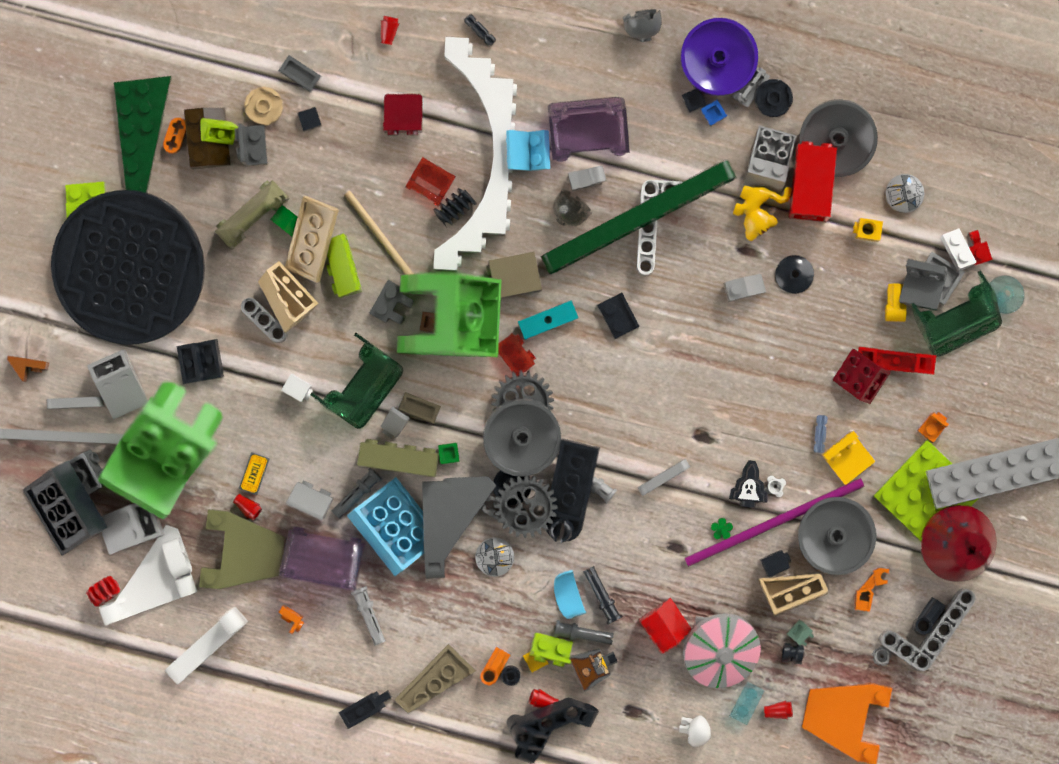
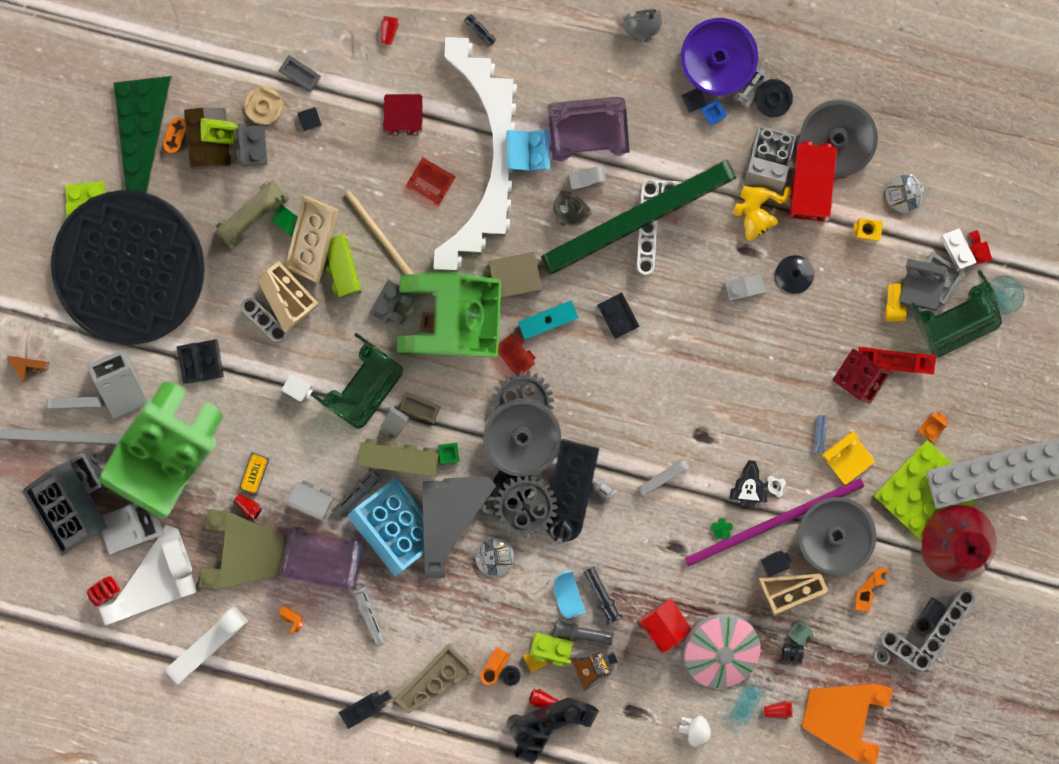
black piece [433,188,477,228] -> none

